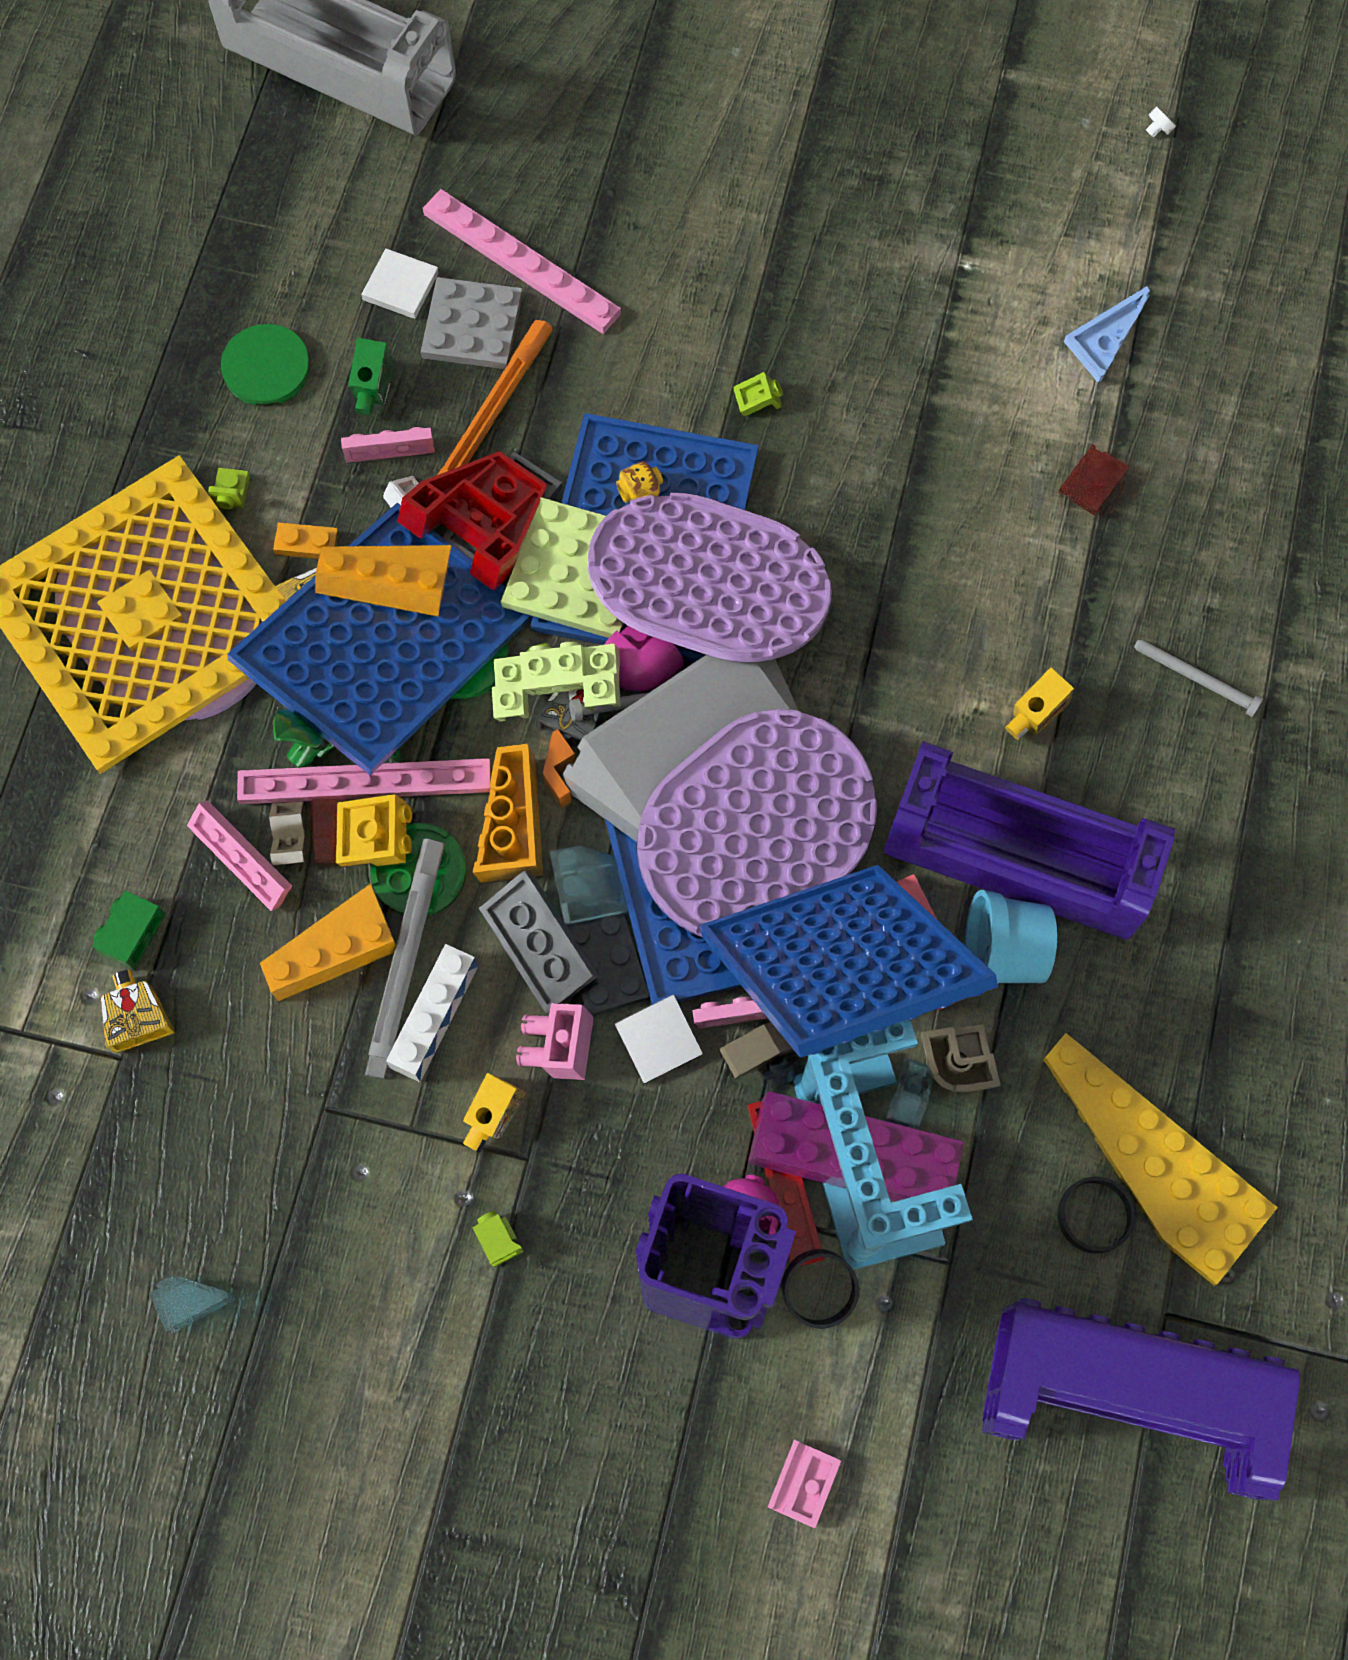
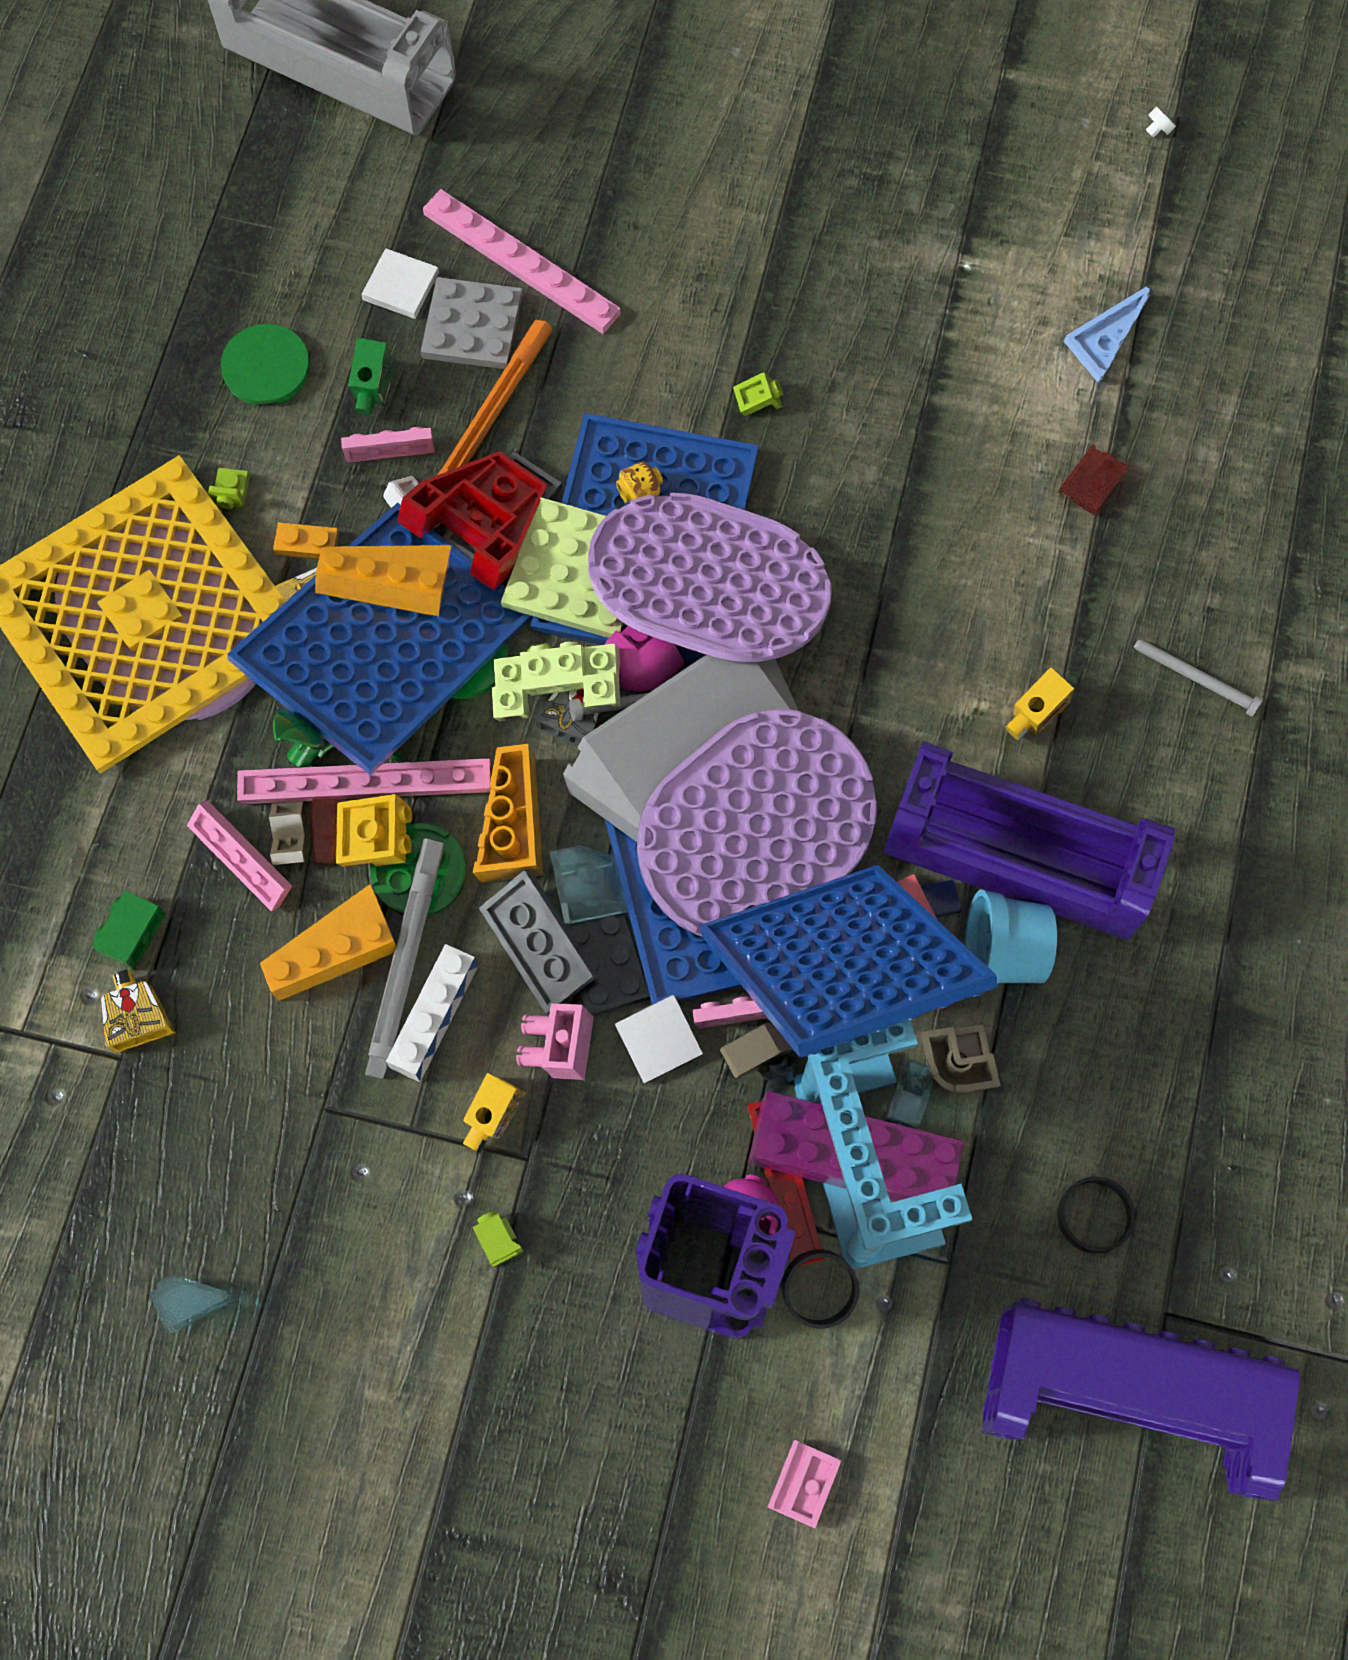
orange slope [543,729,576,808] -> none
yellow wing [1043,1033,1278,1286] -> none
none -> clear blue tile [922,879,962,918]

